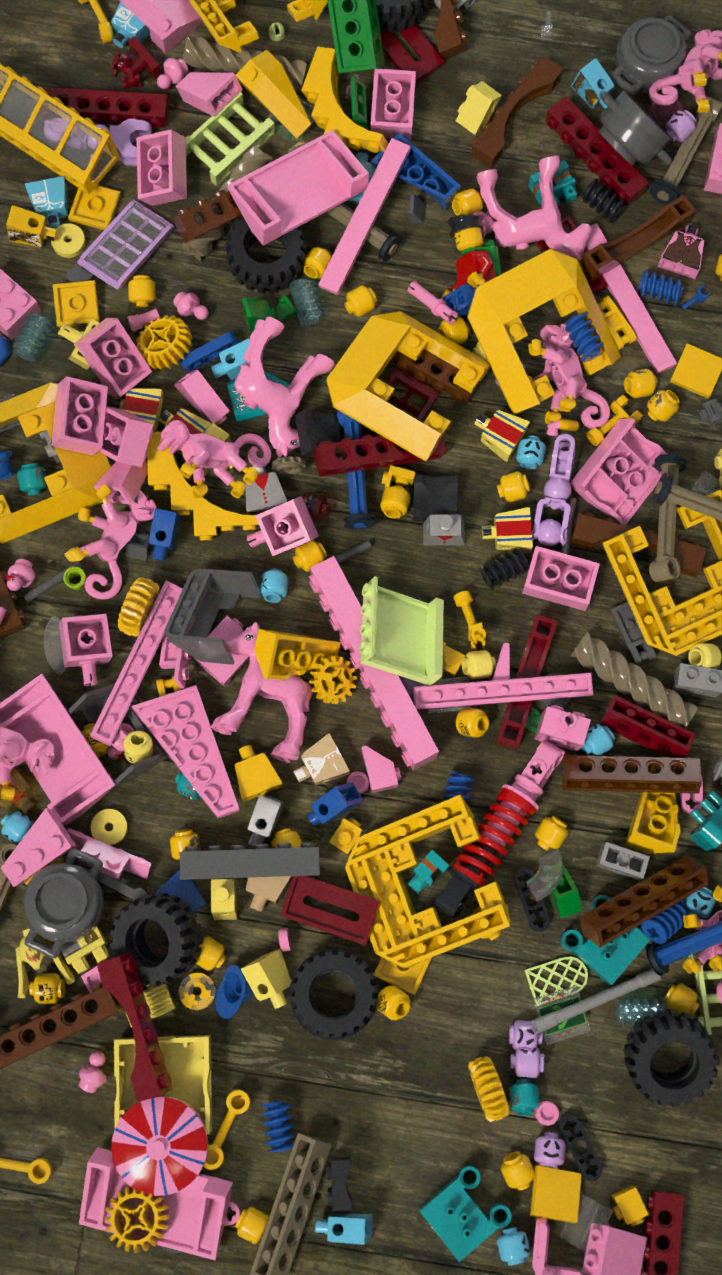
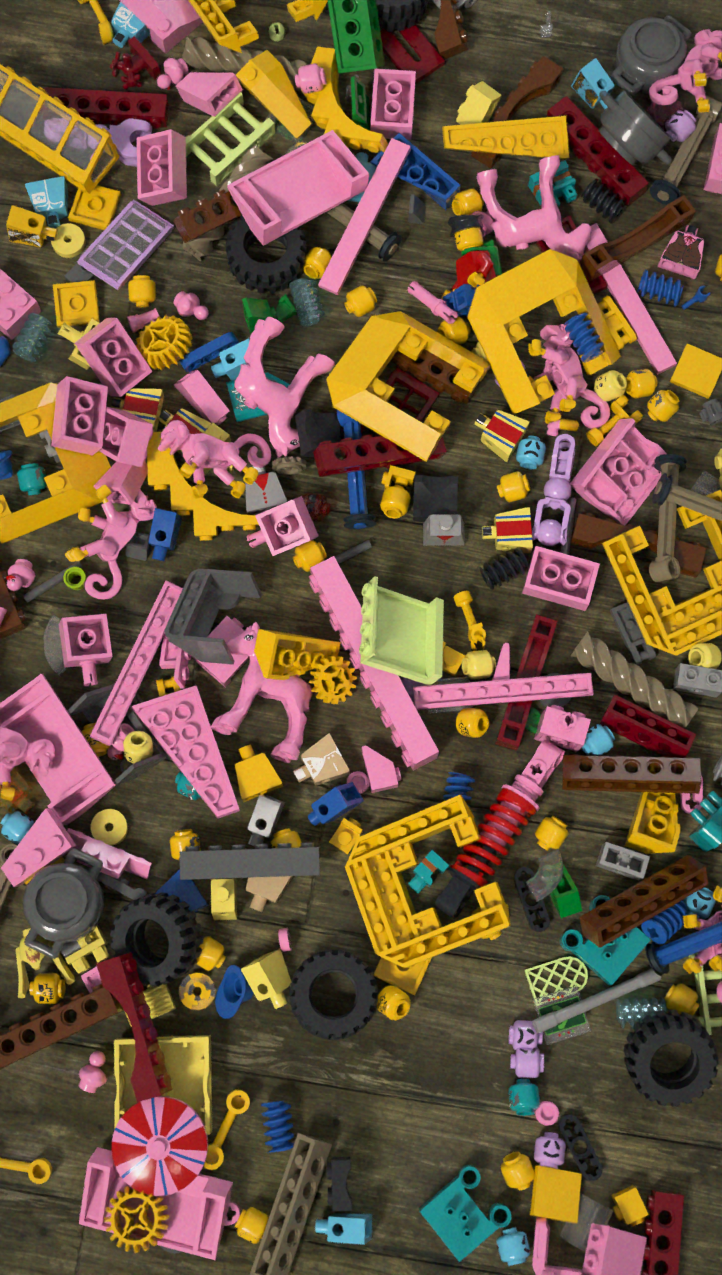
yellow gear [118,577,159,637] -> none
medium azure head [259,569,289,603] -> none
dark red piece [280,876,381,946] -> none
yellow gear [468,1056,509,1122] -> none
none -> bright pink head [295,64,326,94]
none -> yellow wing [442,116,569,159]
none -> light yellow head [594,370,627,402]

